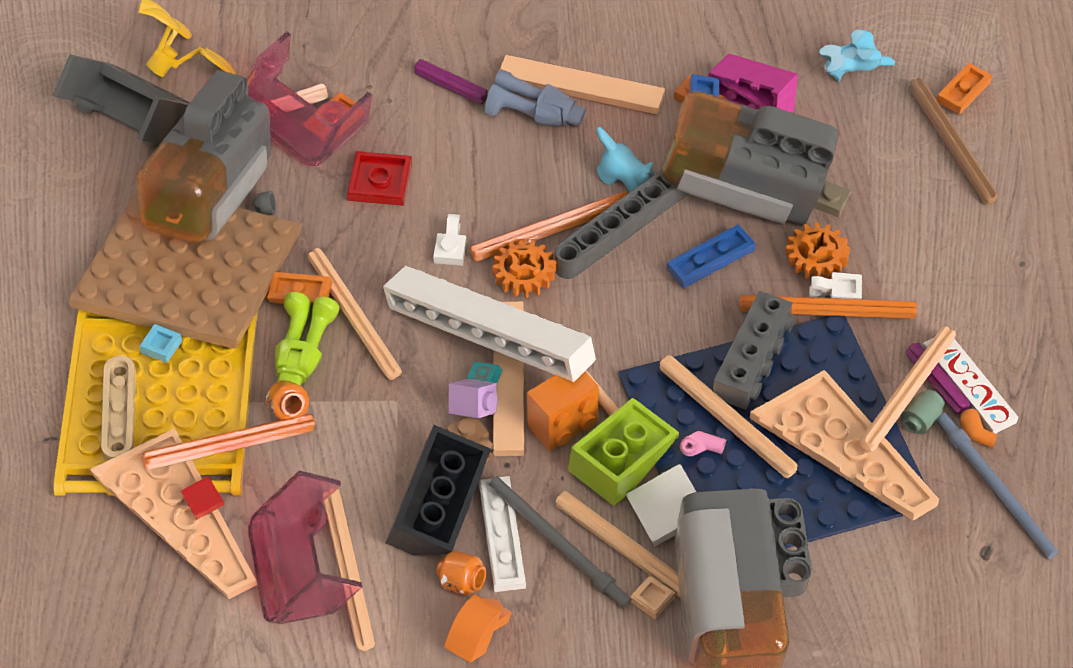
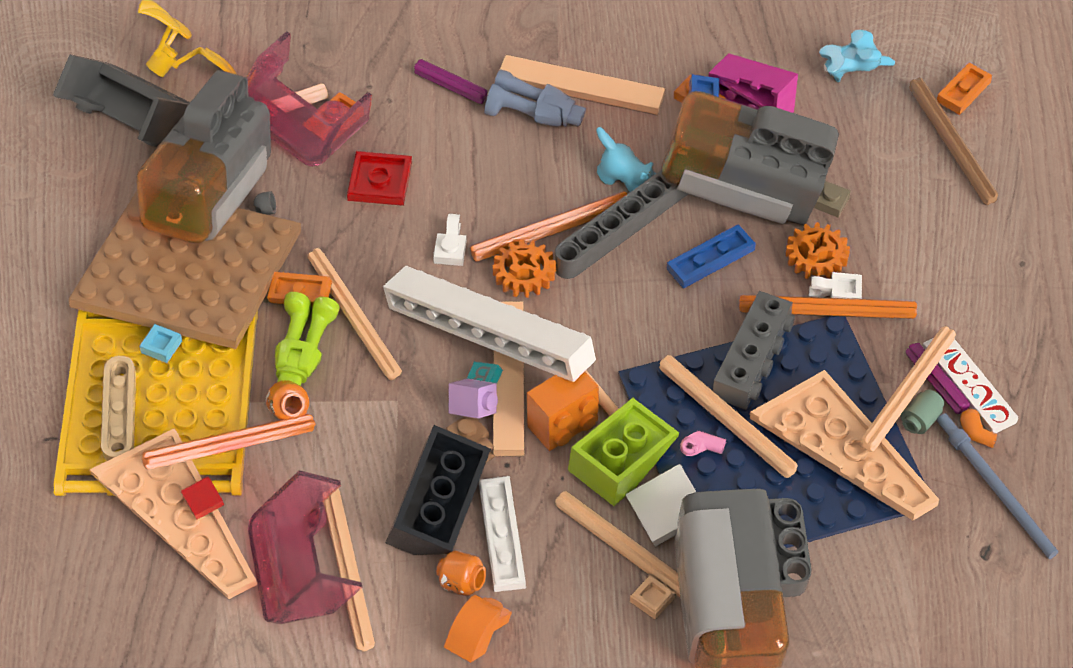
dark grey bar [489,476,632,609] -> none

